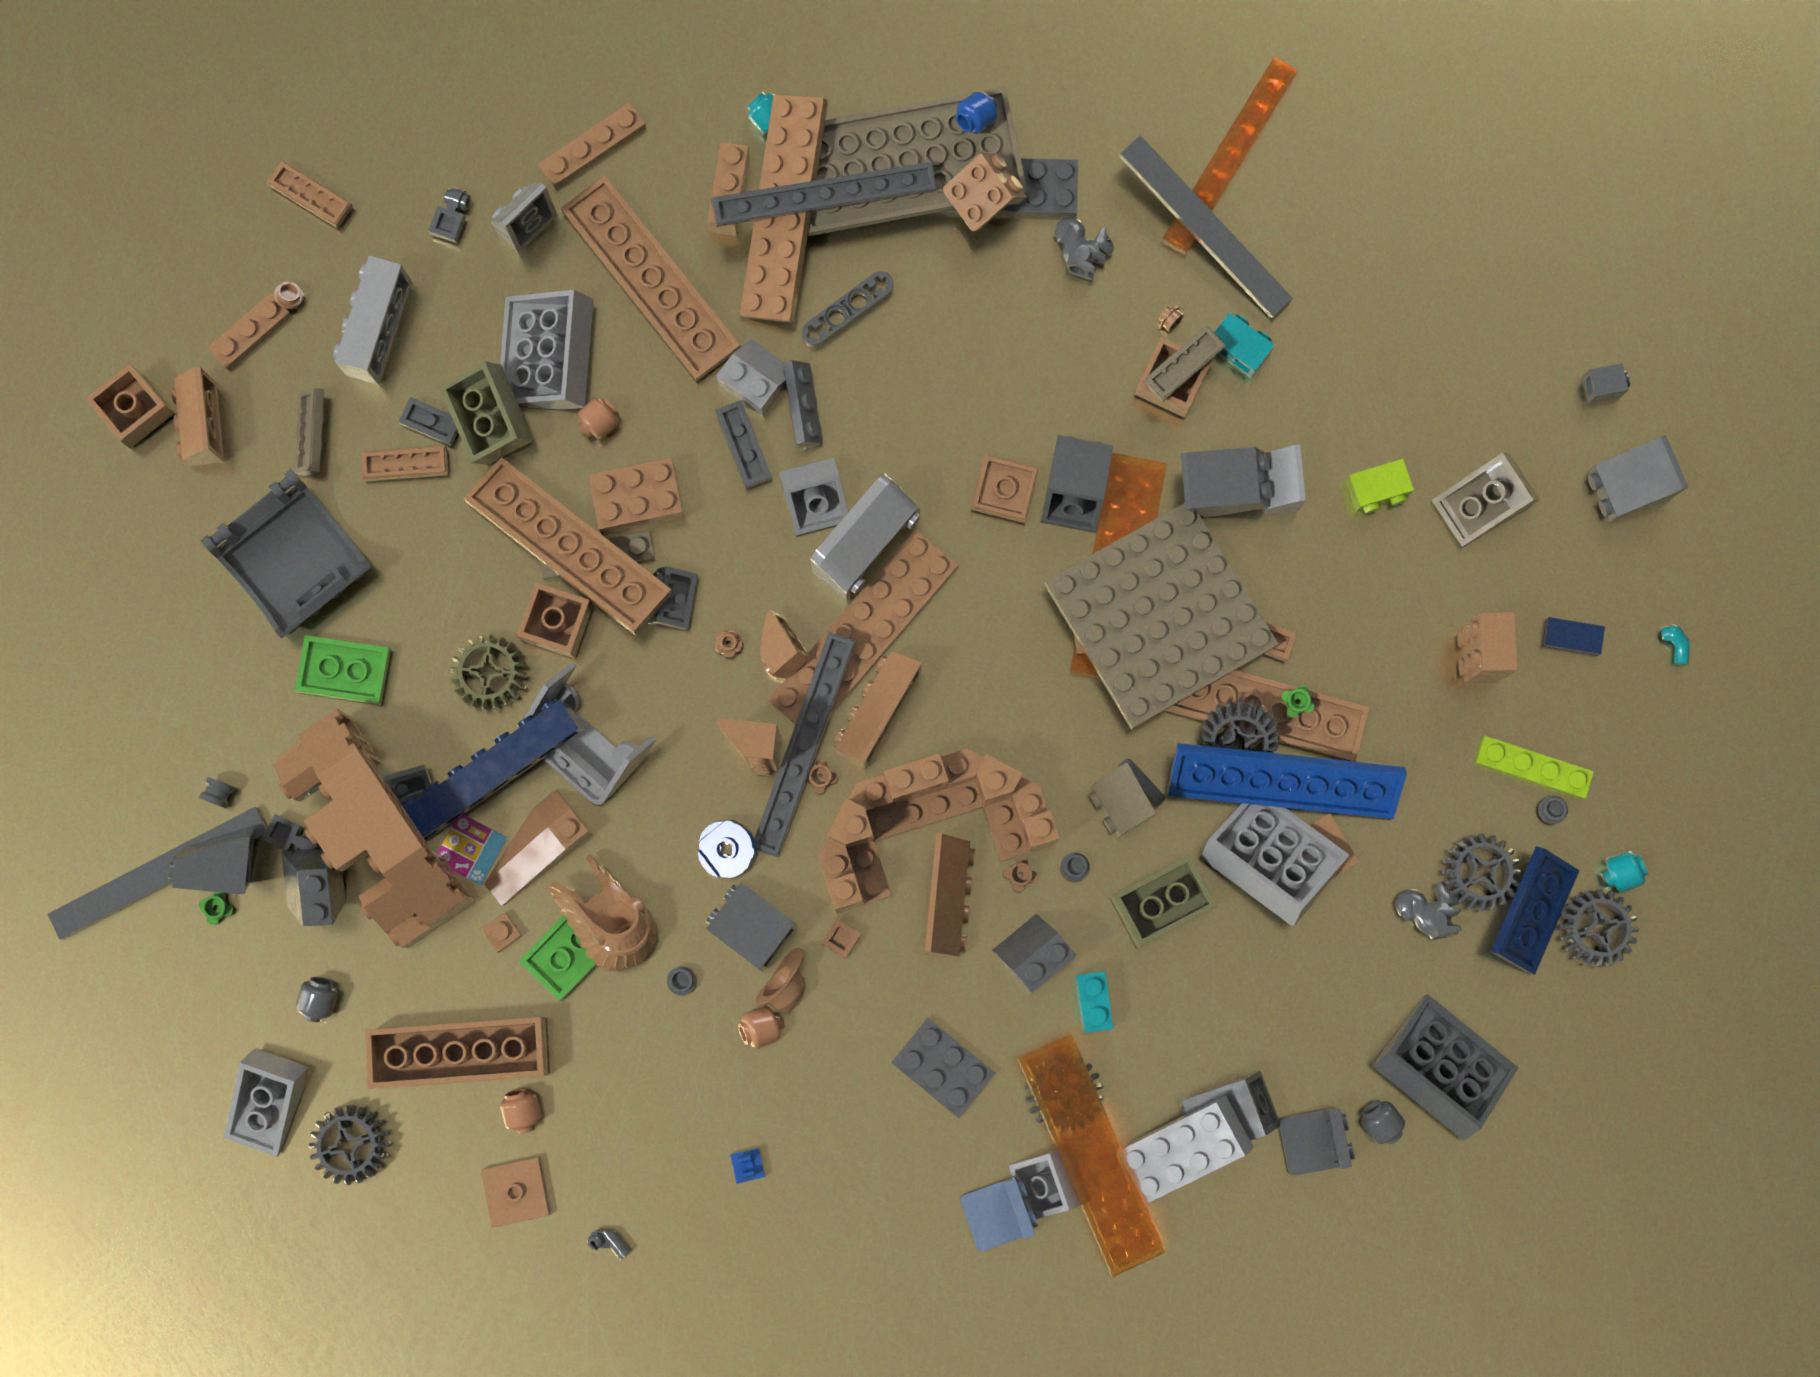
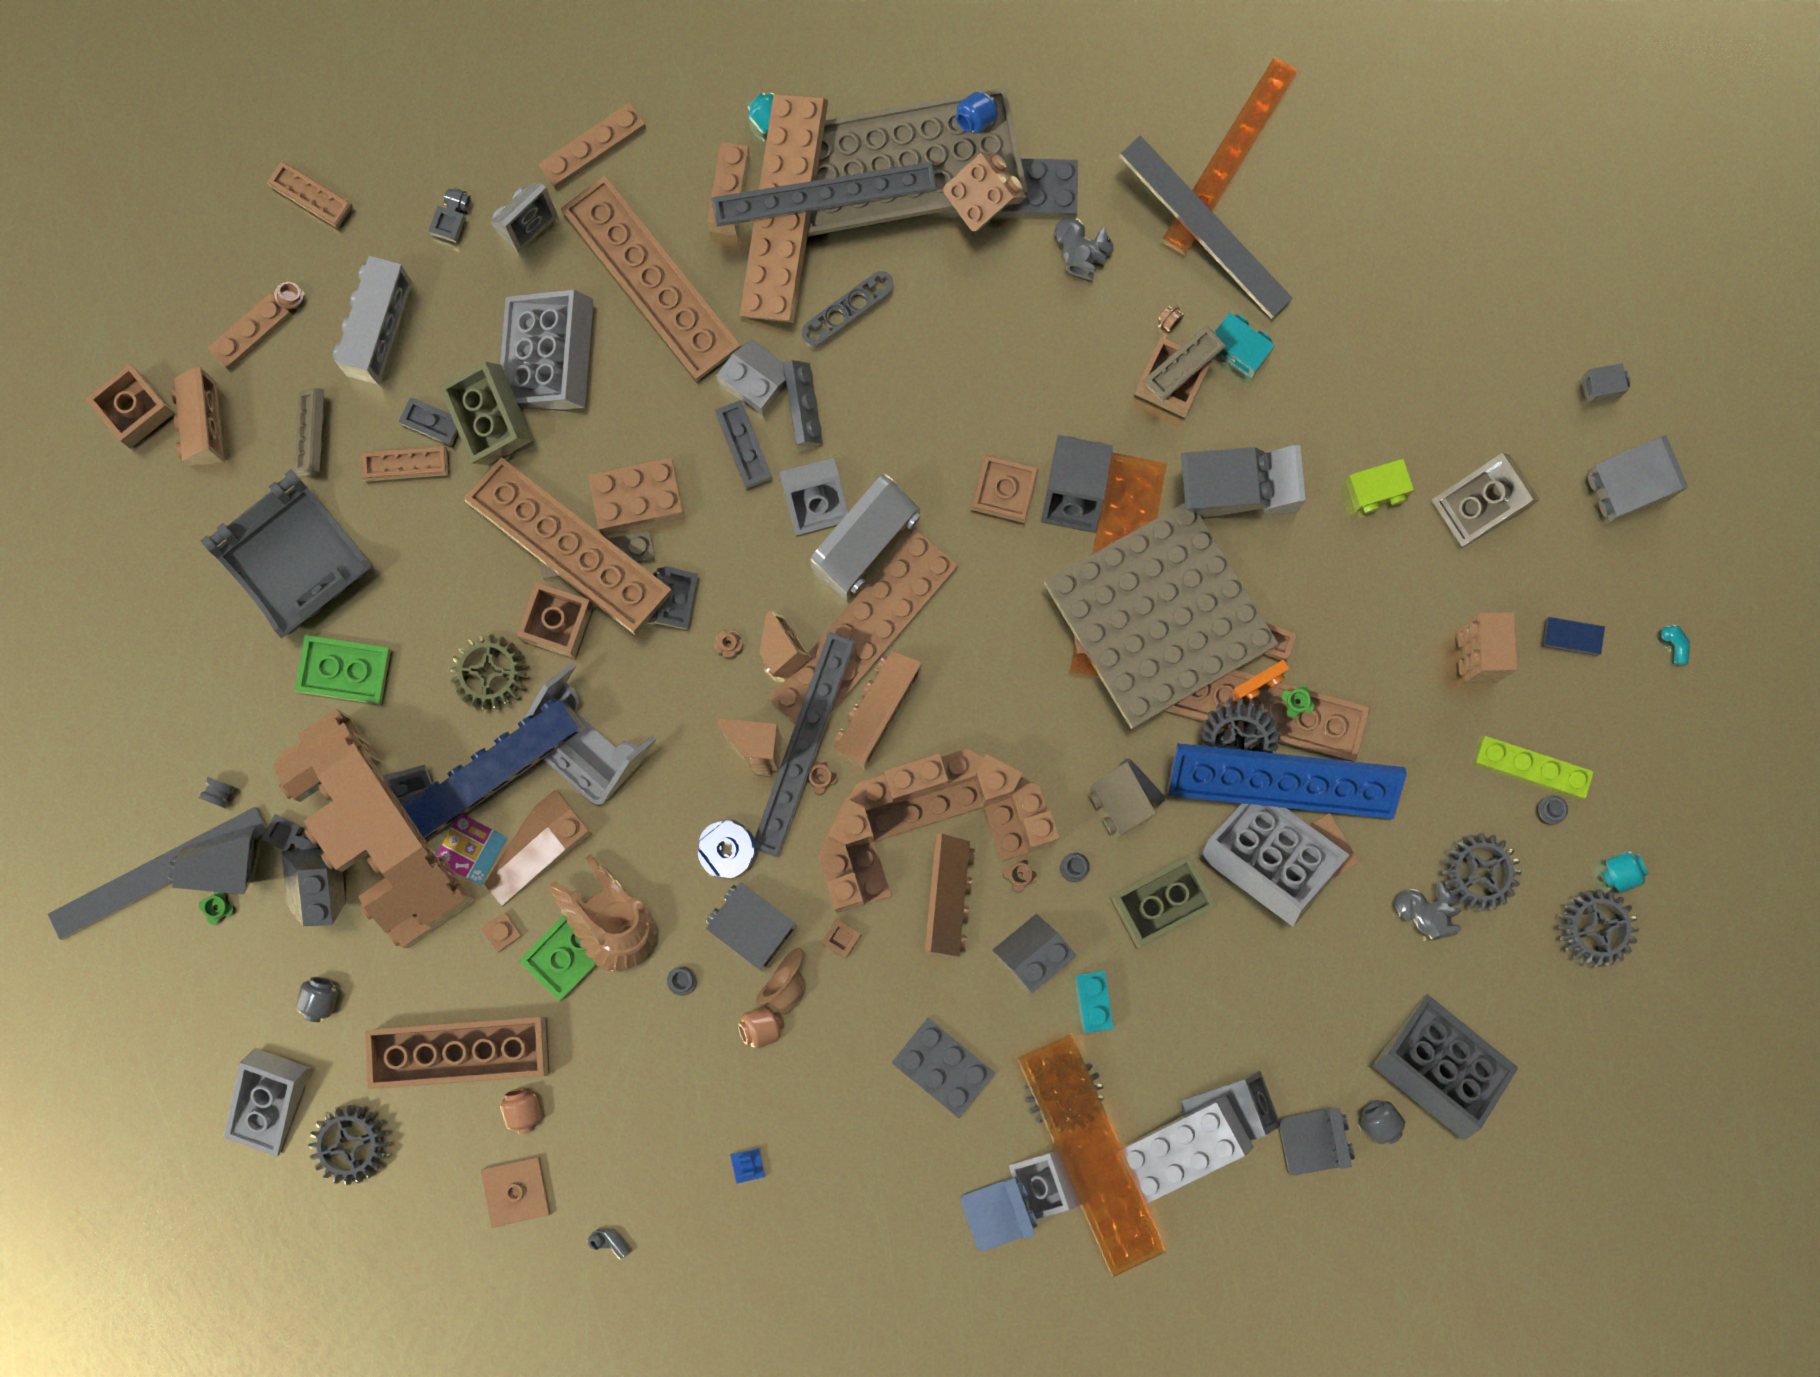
nougat head [577,397,619,439] -> none
dark blue plate [1491,846,1580,975] -> none
none -> orange plate [1231,659,1289,702]

